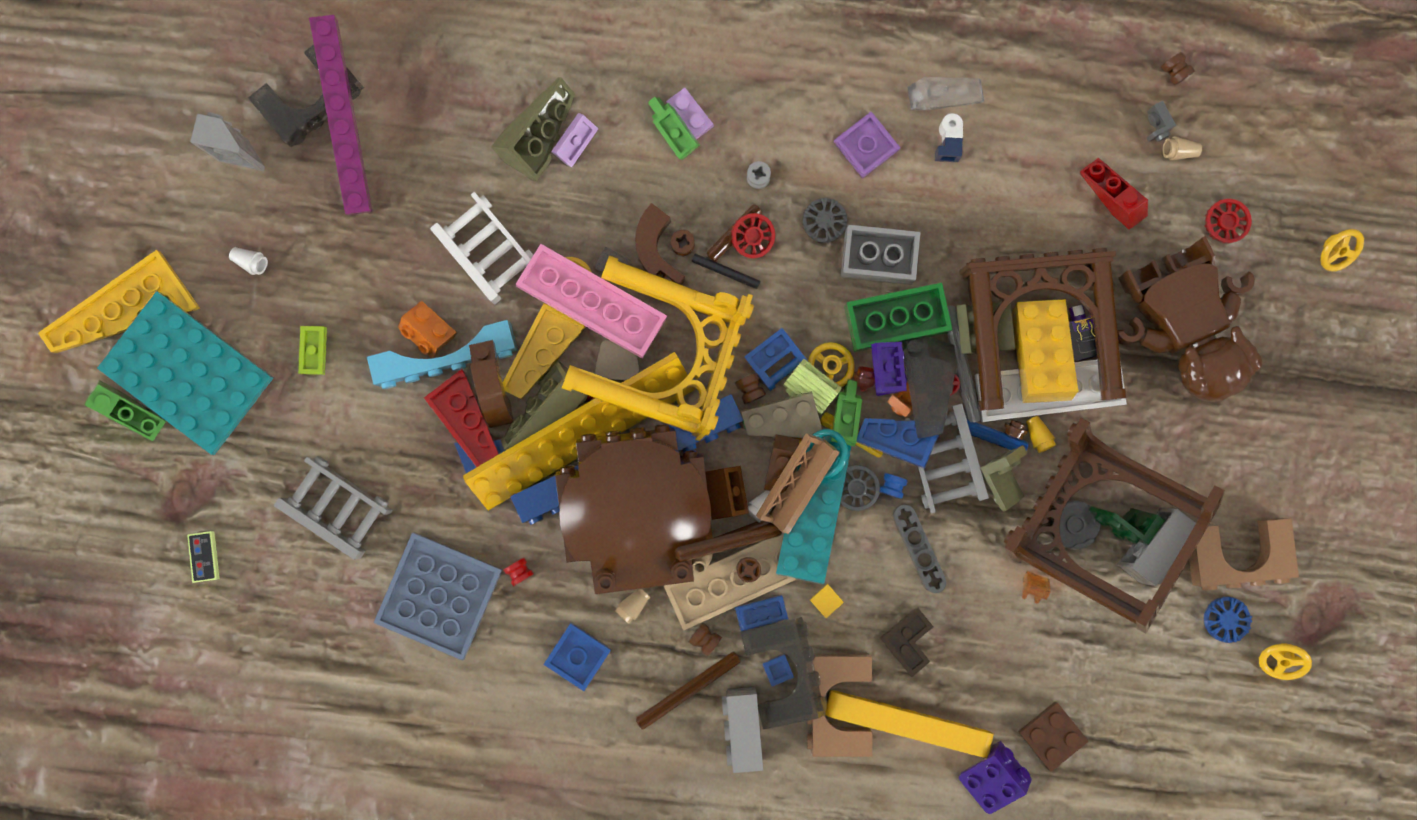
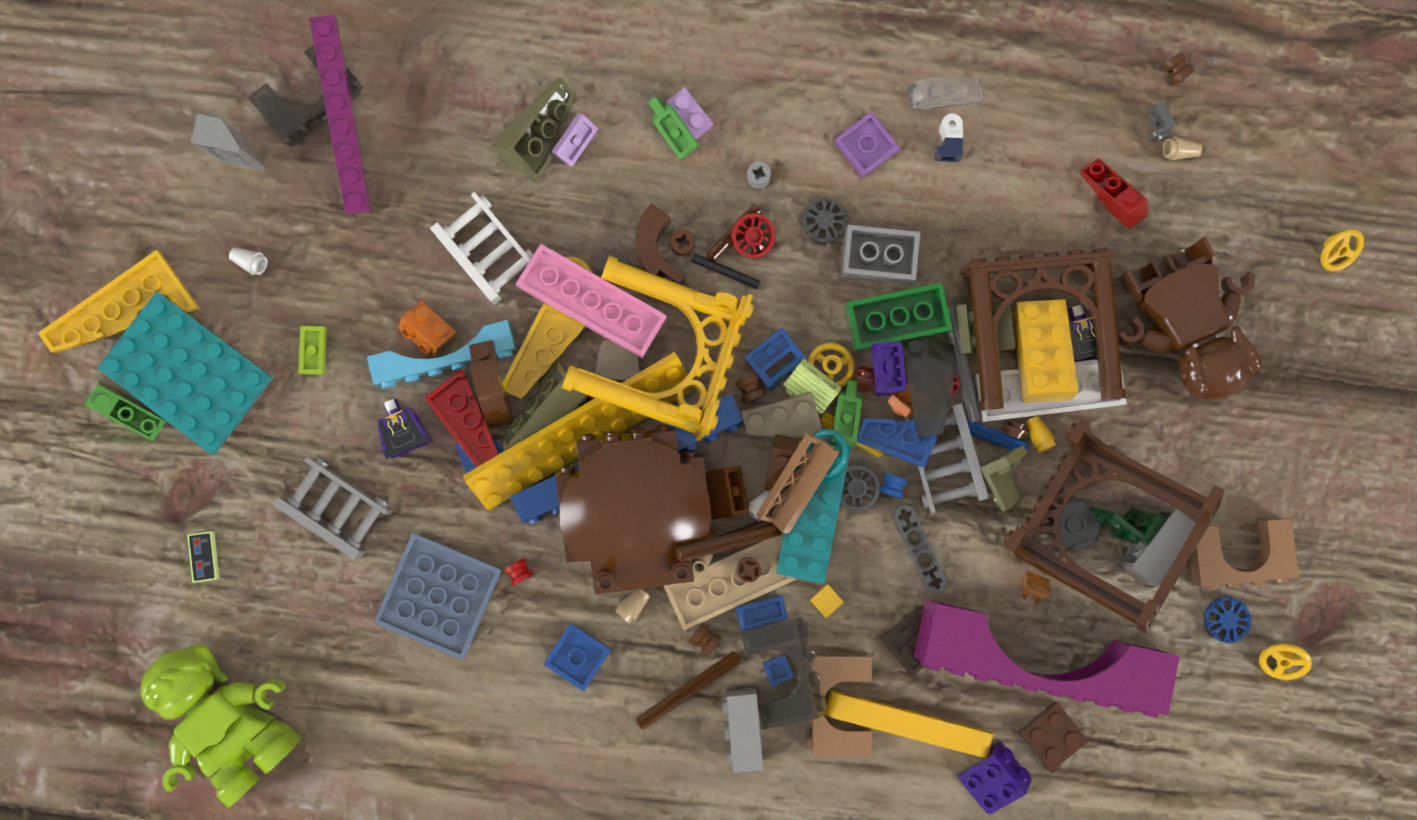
red wheel [1205,199,1252,244] -> none
none -> lime piece [140,644,301,808]
none -> torso [377,399,433,459]
none -> magenta arch [914,599,1180,718]

